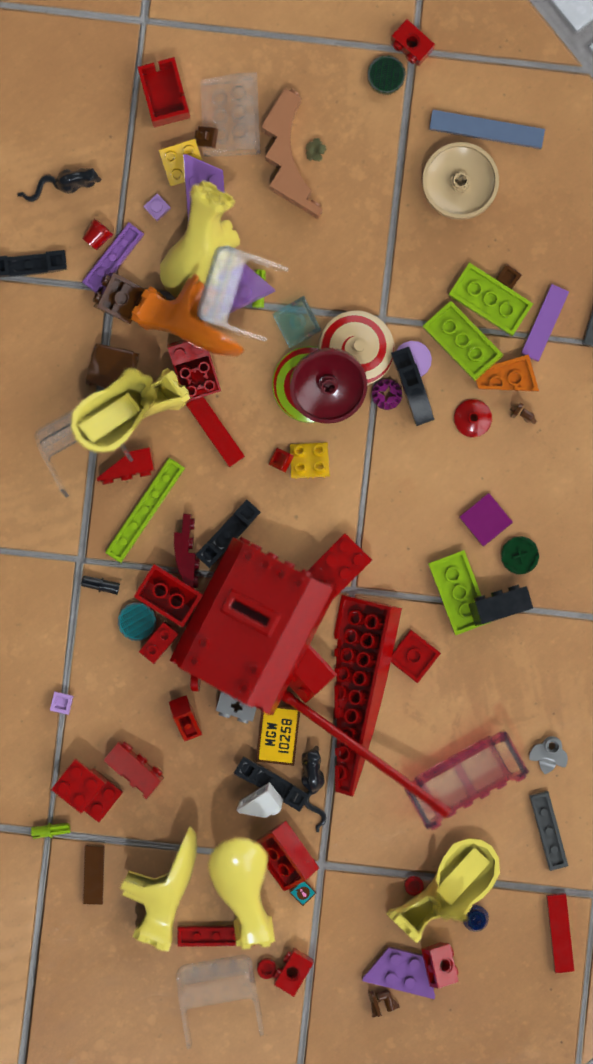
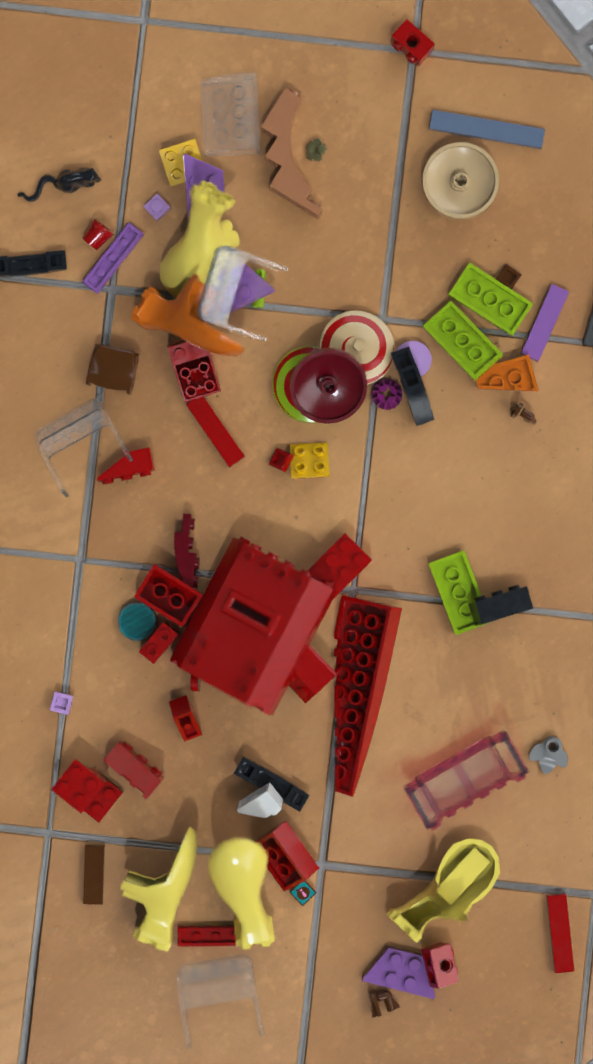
lime axle [31,823,71,839] -> none
light yellow animal [71,368,190,453] -> none
black axle [81,576,120,595] -> none
reddish brown plate [93,272,145,324] -> none
lime tile [105,458,185,563] -> none
red piece [137,57,190,128] -> none
reddish brown tile [195,126,219,148] -> none
black slope [195,500,261,568] -> none
light grey brick [216,691,257,724] -> none
yellow tile [256,705,300,766] -> none
red tile [257,958,276,979] -> none
clear light blue slope [272,296,321,348] -> none
red brick [273,948,314,997] -> none
red piece [281,689,452,819] -> none
black animal [301,746,327,832] -> none
tile [367,56,405,95] -> none
red tile [391,629,441,683] -> none
red tile [404,876,424,896] -> none
red dish [454,399,492,438] -> none
magenta tile [459,493,513,547] -> none
clear blue cone [463,905,489,932] -> none
dark green tile [501,536,539,575] -> none
dark grey tile [529,791,568,871] -> none

